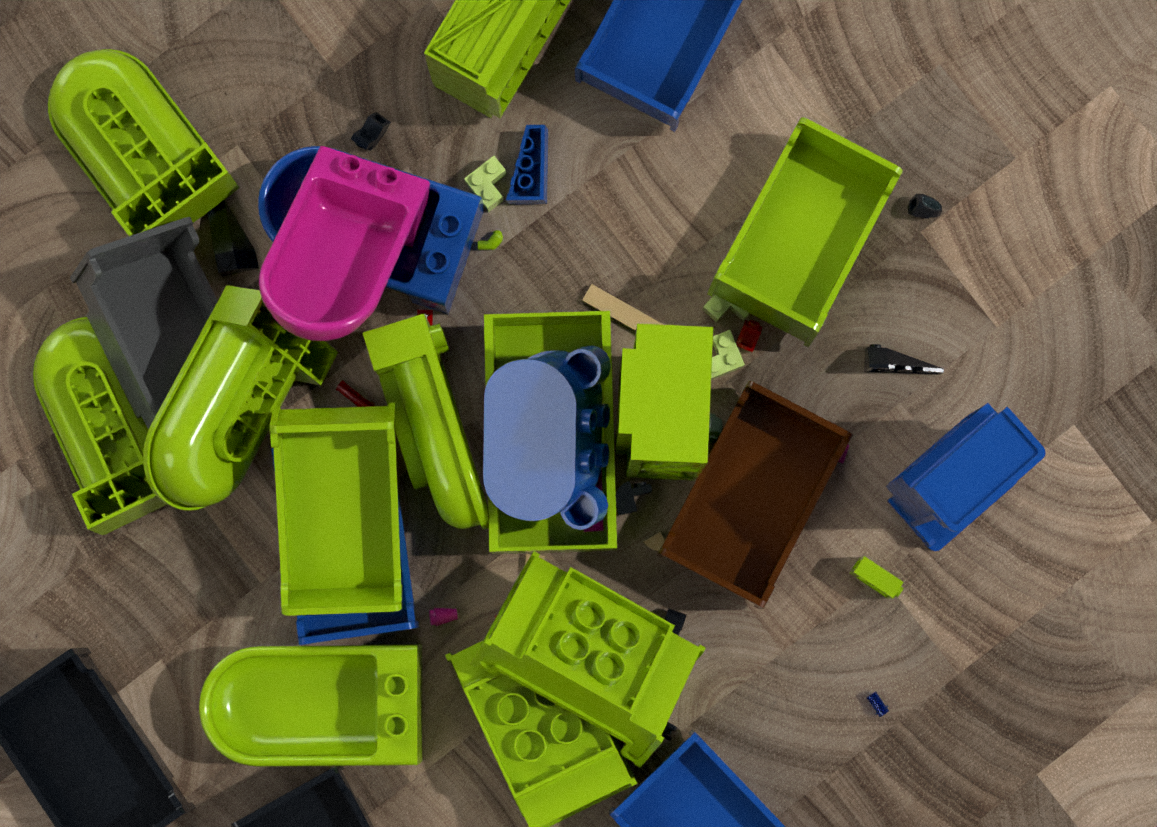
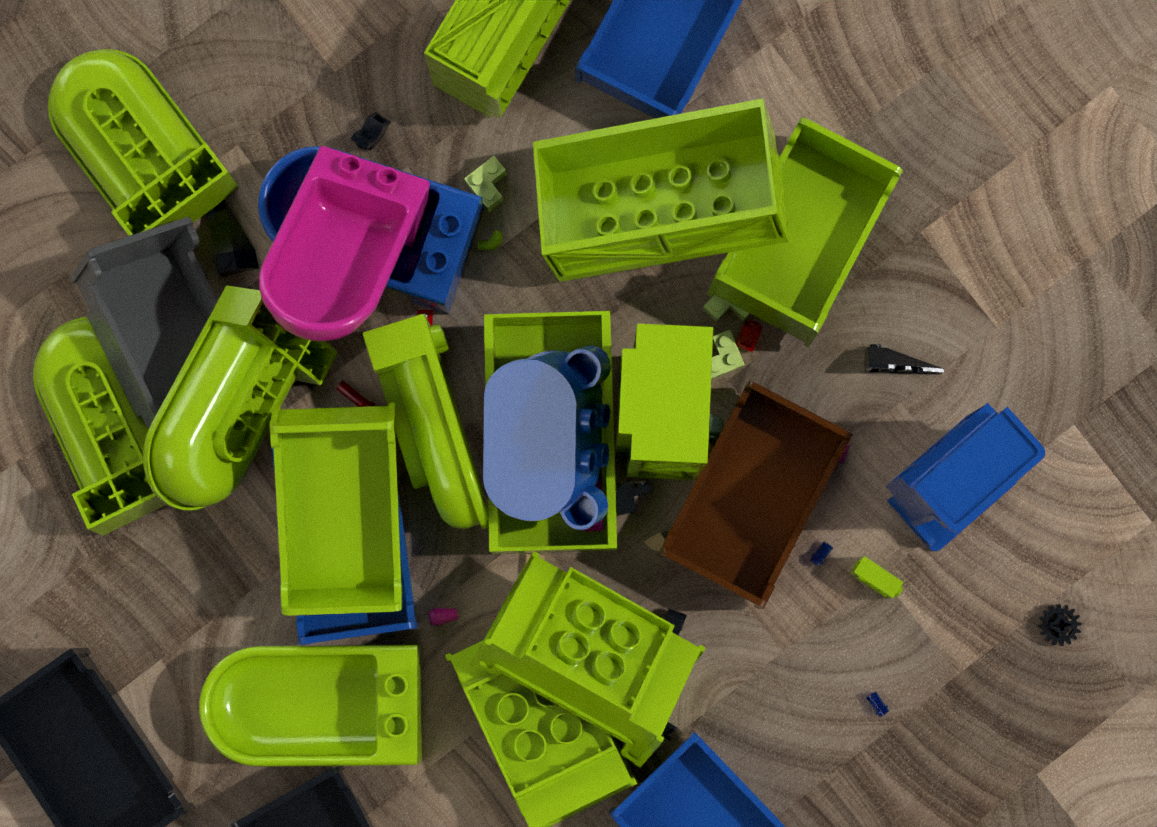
blue wedge [506,125,548,205] -> none
tan tile [582,284,664,331] -> none
black rock [908,194,942,219] -> none
none -> lime piece [533,98,788,282]
none -> clear blue pin [810,541,833,567]
none -> black gear [1038,604,1082,646]

